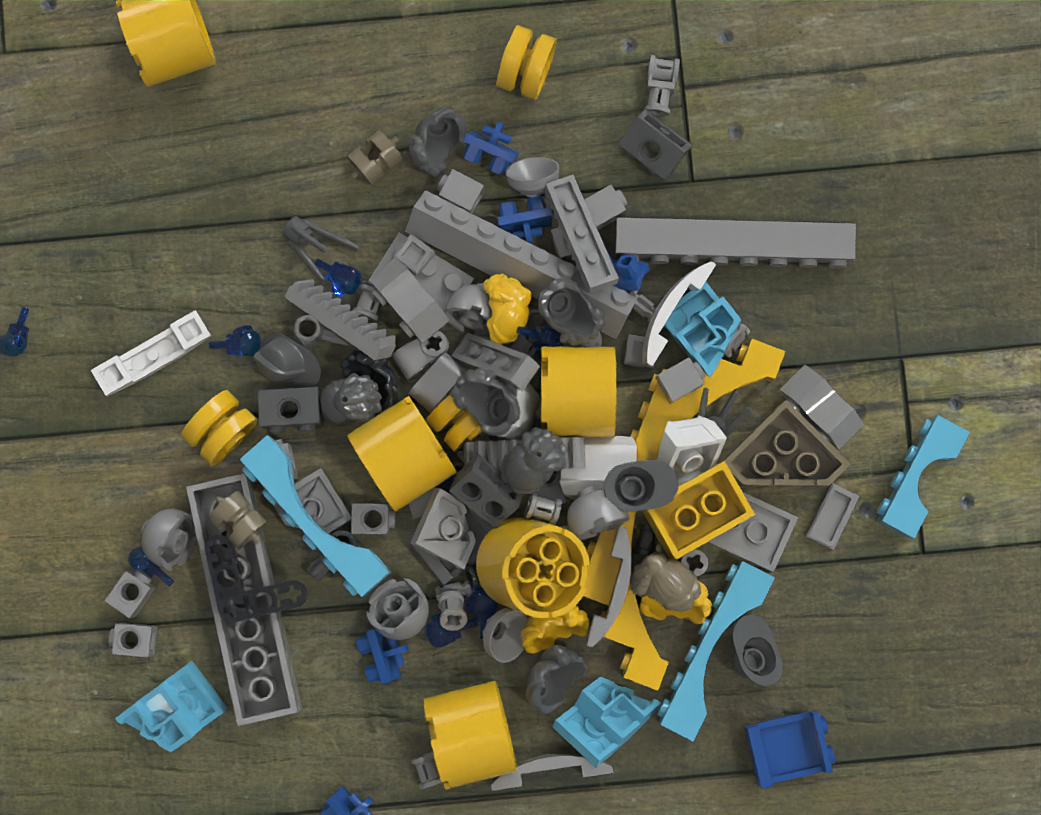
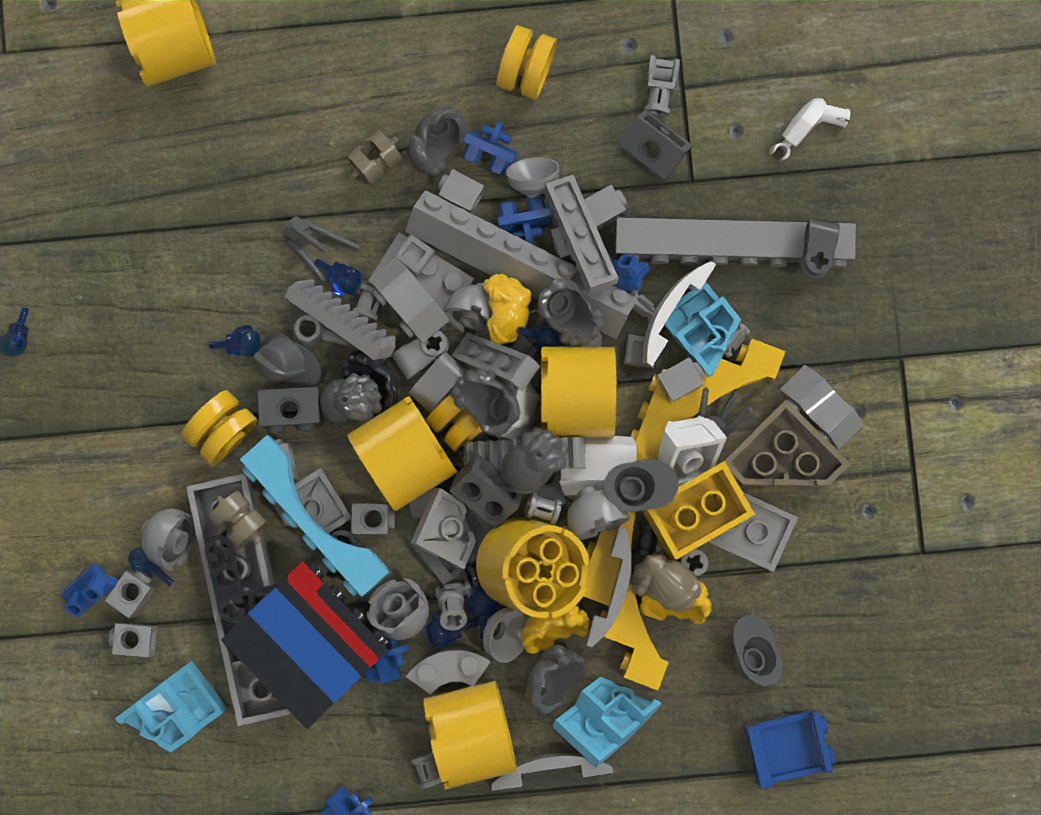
white slope [91,310,211,396] -> none
medium azure arch [657,561,775,741] -> none
light grey tile [805,483,859,550] -> none
medium azure arch [876,415,970,539] -> none
none -> blue hips [60,563,118,617]
none -> panel [221,561,388,730]
none -> light grey brick [406,649,492,694]
none -> white arm [769,98,850,161]
none -> dark grey piece [801,219,840,280]

